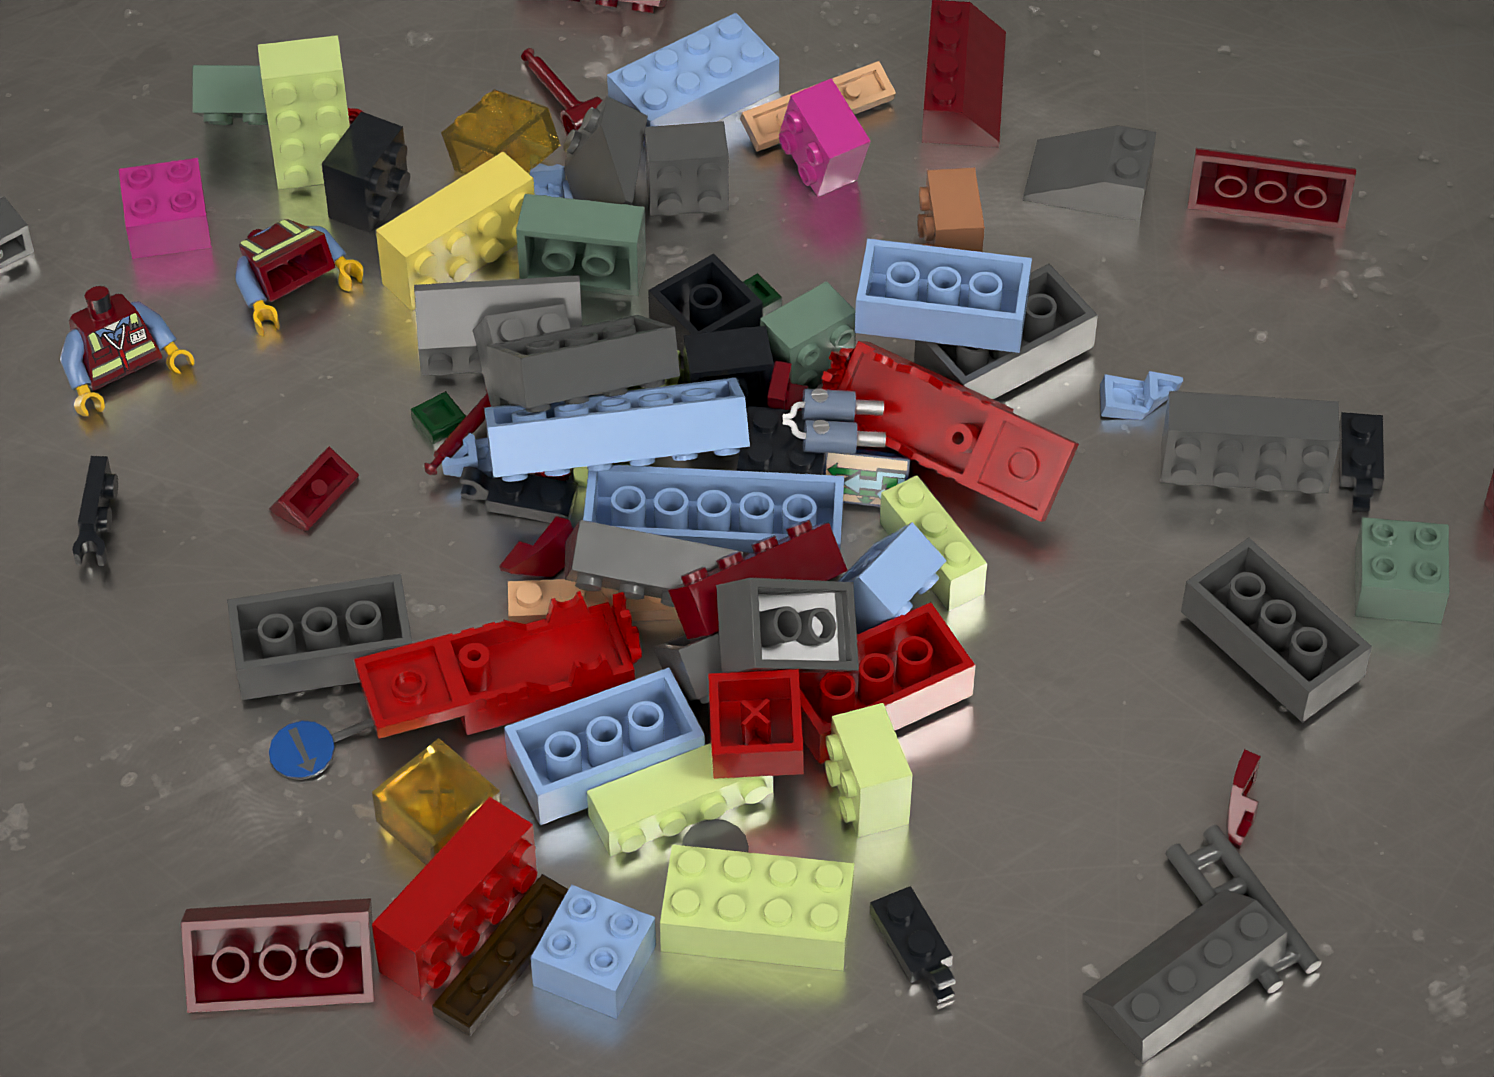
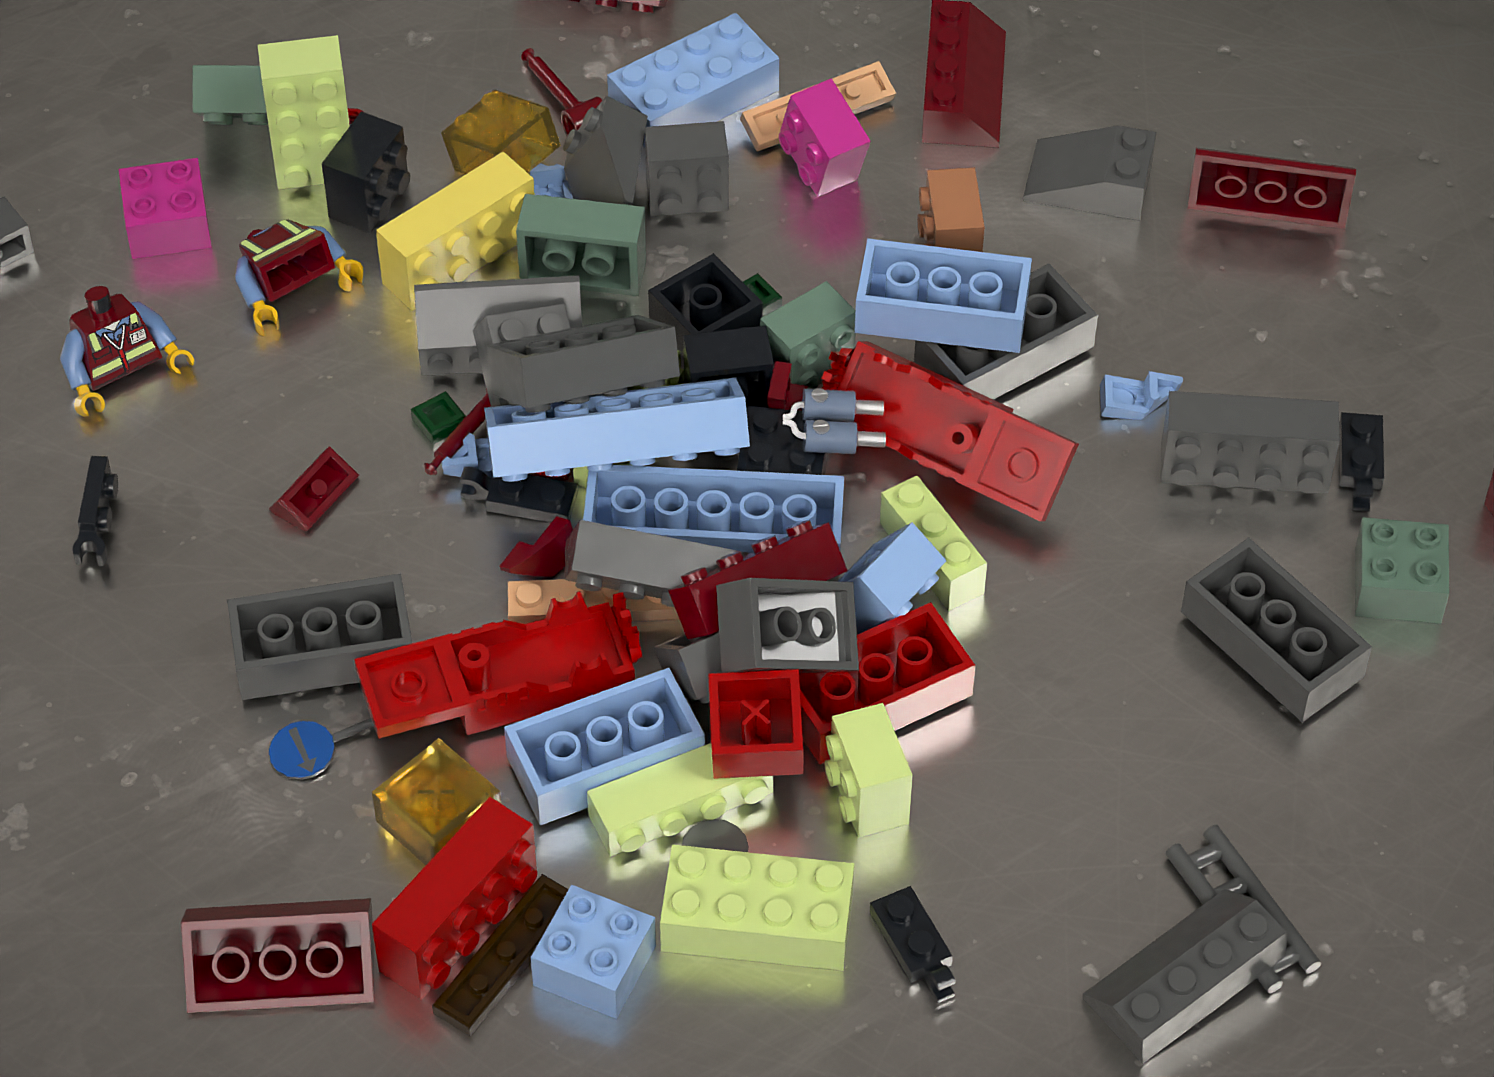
panel [824,449,911,507] -> none
dark red slope [1226,749,1261,849] -> none

